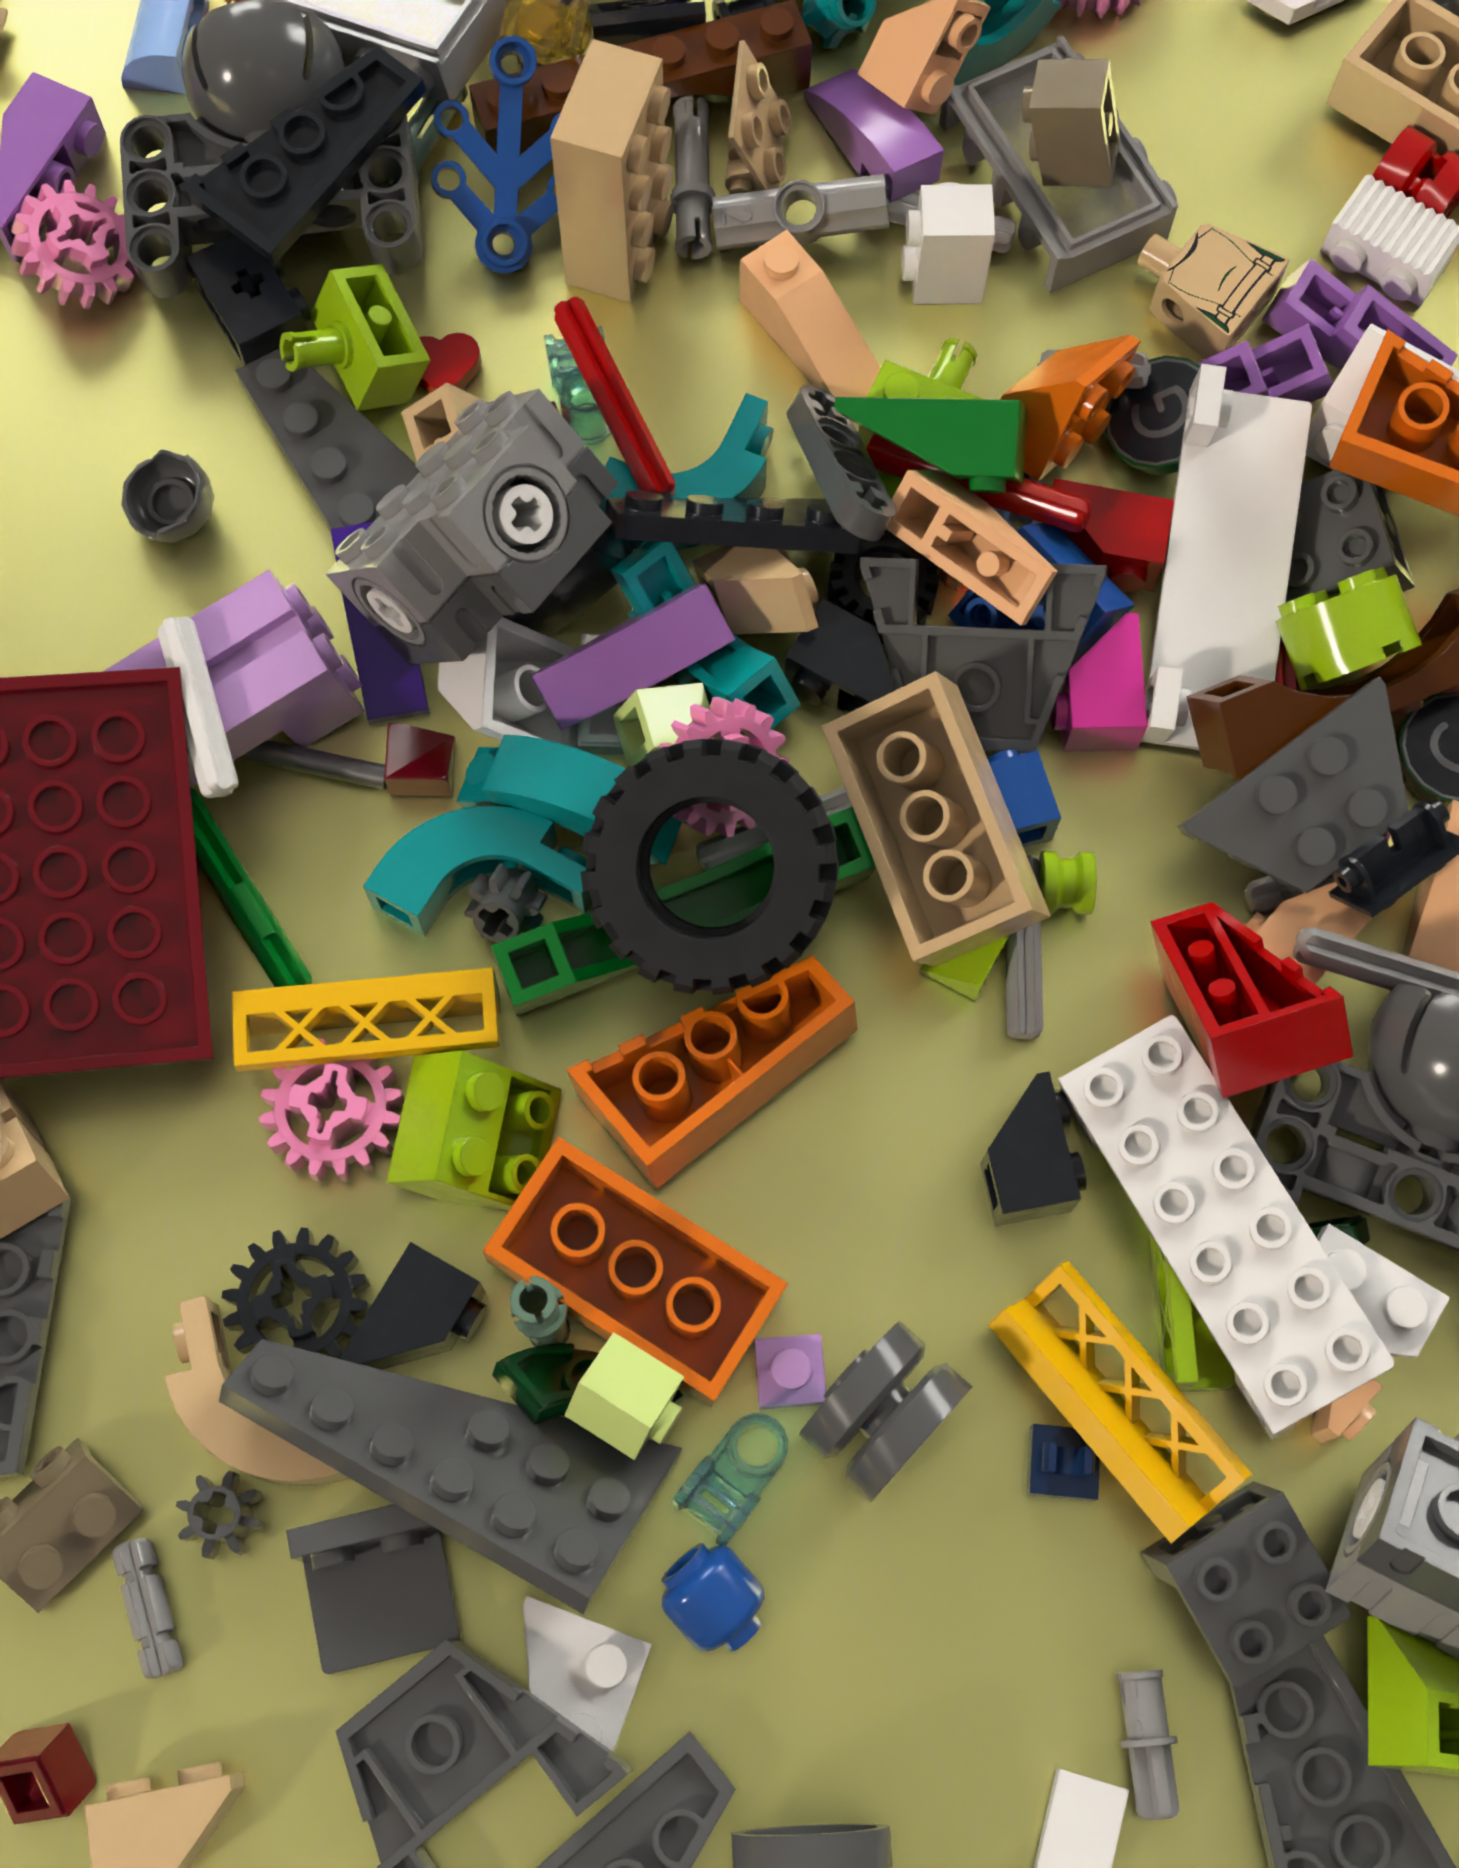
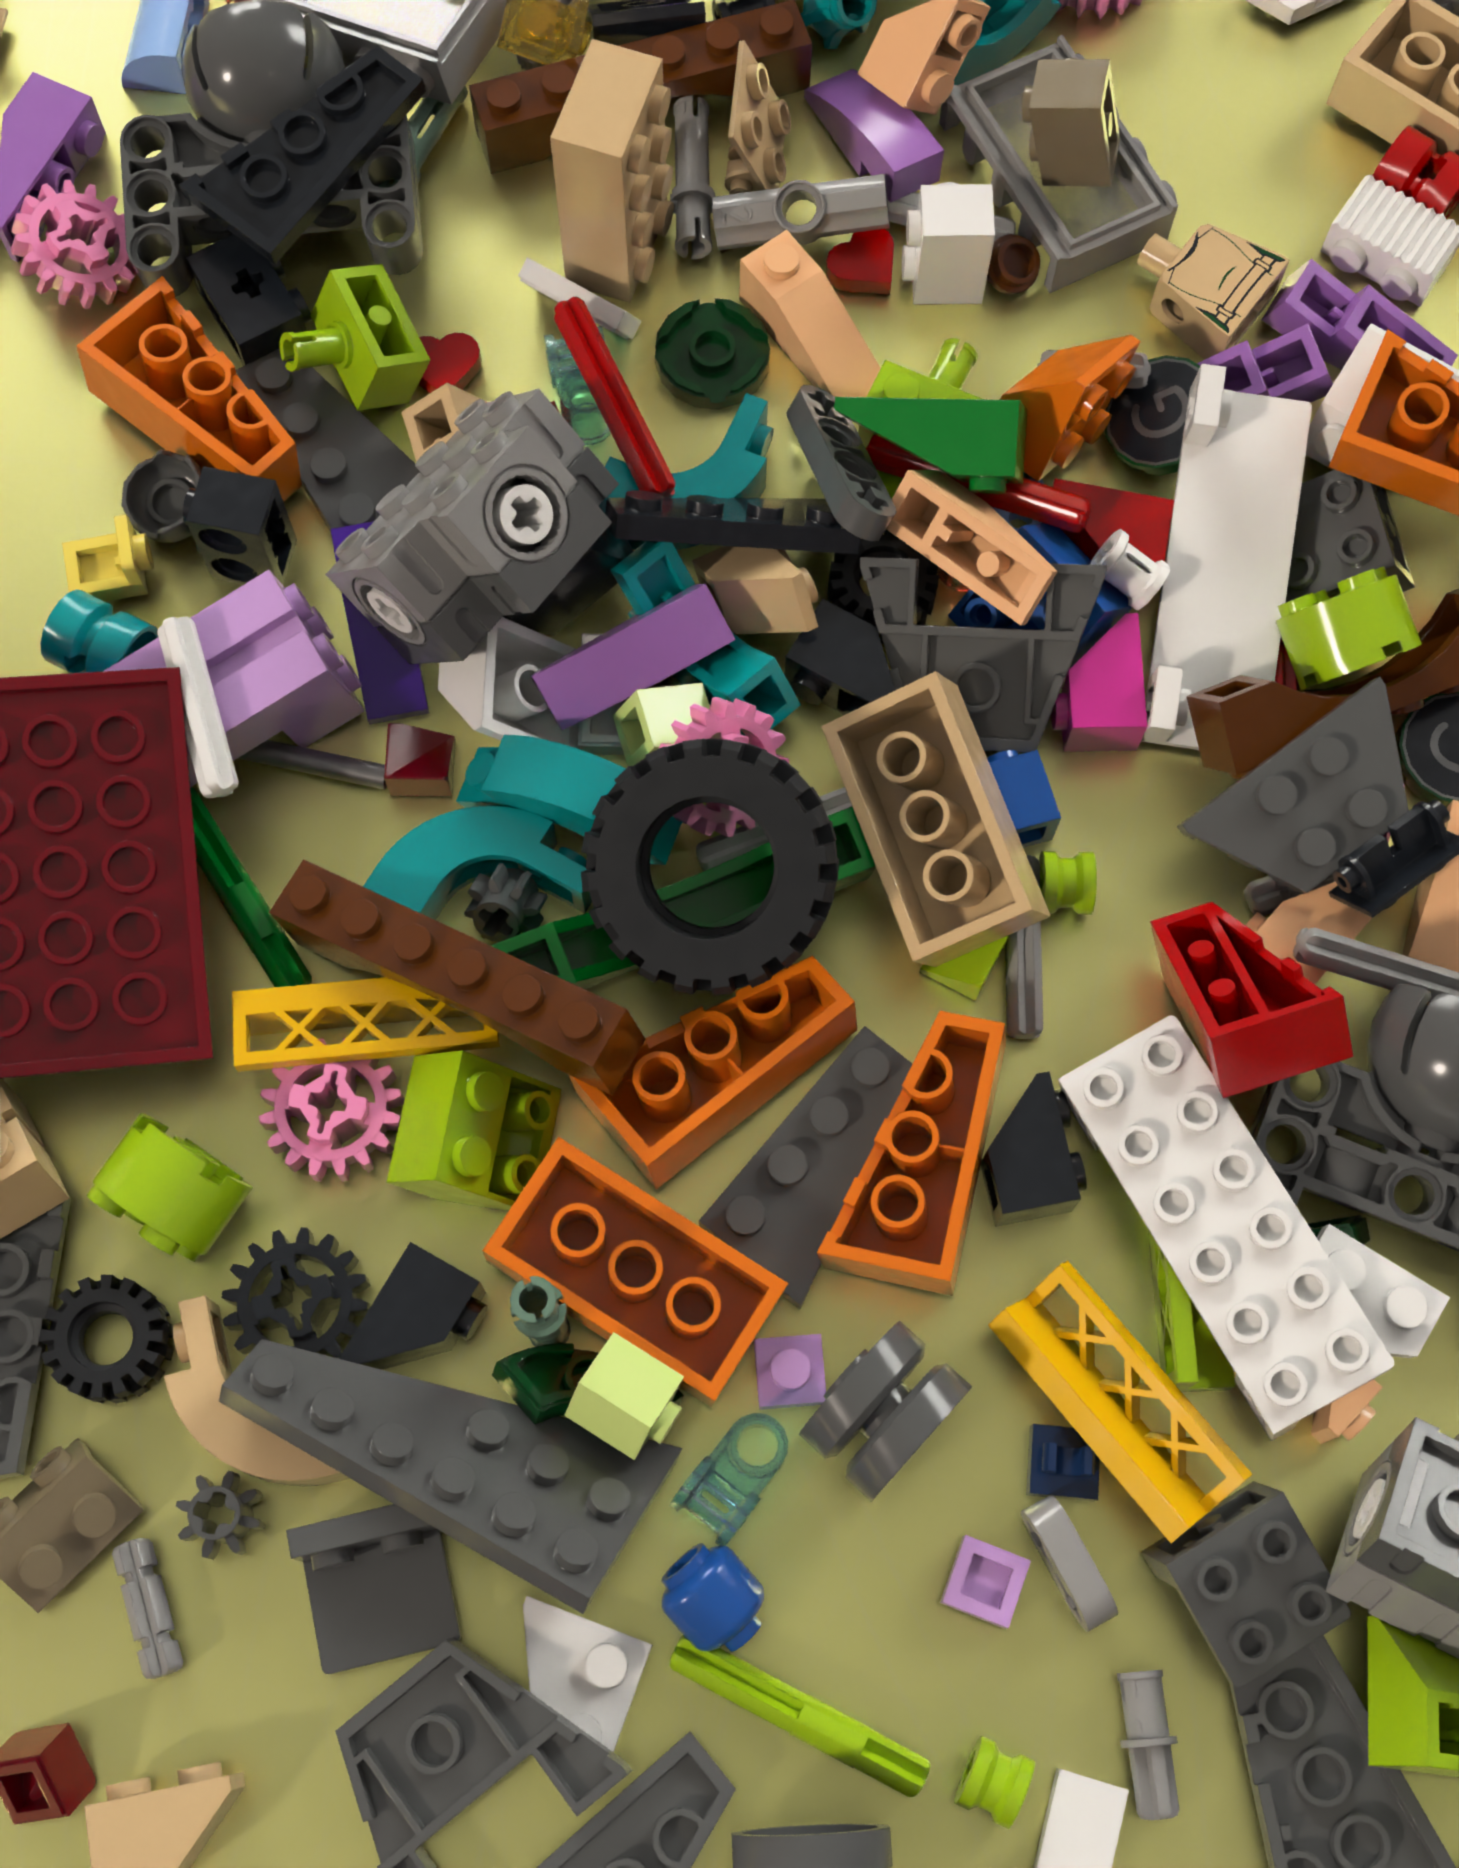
blue plant [431,36,561,274] -> none
none -> teal wheel [40,589,158,673]
none -> black tyre [40,1275,174,1404]
none -> light yellow bracket [62,514,154,602]
none -> orange wedge [76,276,302,502]
none -> lime brick [87,1113,253,1262]
none -> black brick [183,466,297,585]
none -> reddish brown arch [269,859,646,1096]
none -> white tile [518,257,642,340]
none -> dark green tile [655,298,770,409]
none -> lime axle [669,1635,930,1797]
none -> dark grey wing [699,1026,912,1310]
none -> orange wedge [817,1011,1006,1296]
none -> red tile [826,229,894,295]
none -> lavender plate [940,1535,1031,1629]
none -> lime wheel [954,1736,1035,1829]
none -> reddish brown plate [987,234,1040,295]
none -> light grey beam [1021,1495,1118,1632]
none -> white bush [1089,529,1170,611]

